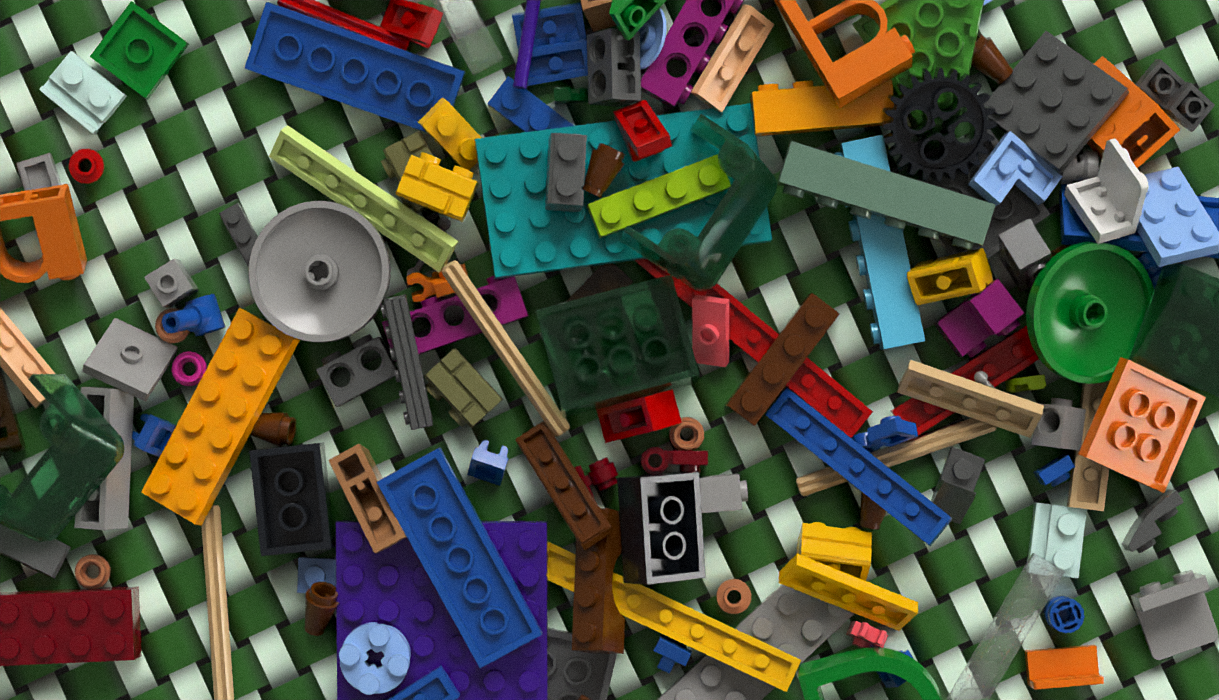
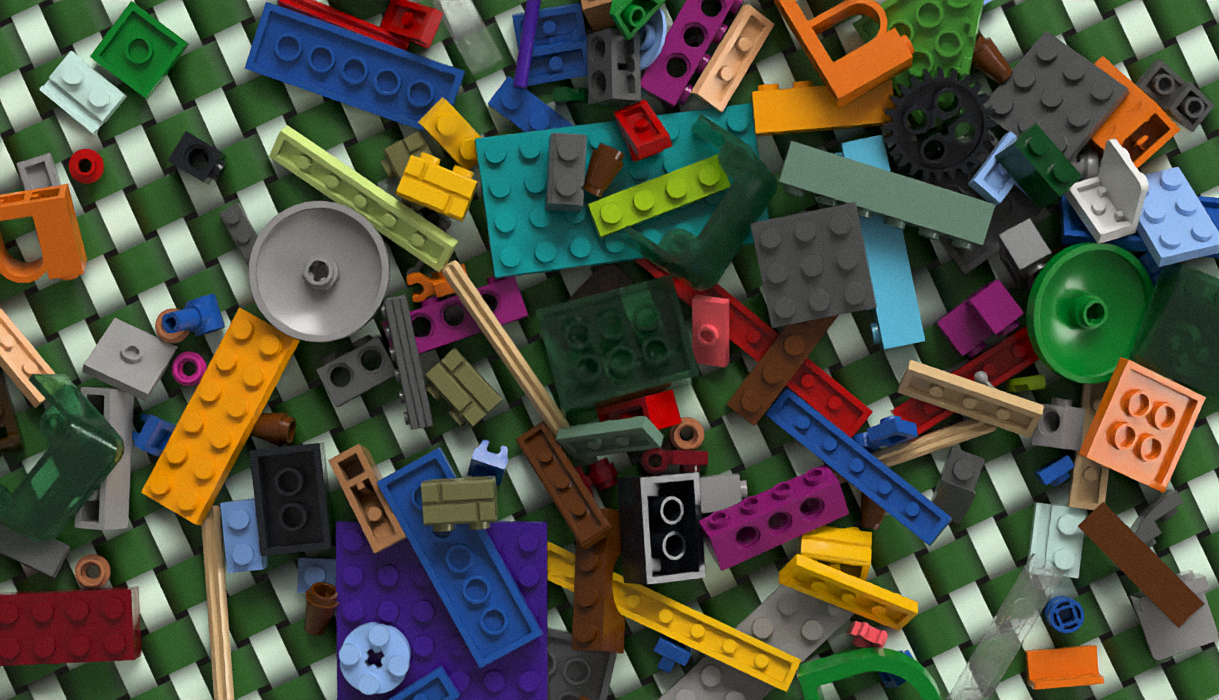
light grey brick [144,259,199,308] -> none
nougat plate [716,579,751,614] -> none
yellow brick [907,248,993,306] -> none
none -> black brick [168,131,227,185]
none -> medium blue brick [220,498,268,573]
none -> olive brick [421,476,498,532]
none -> sand green plate [556,416,664,459]
none -> magenta brick [699,464,849,571]
none -> dark grey plate [751,202,877,328]
none -> dark green brick [994,123,1082,210]
none -> reddish brown tile [1078,502,1205,629]

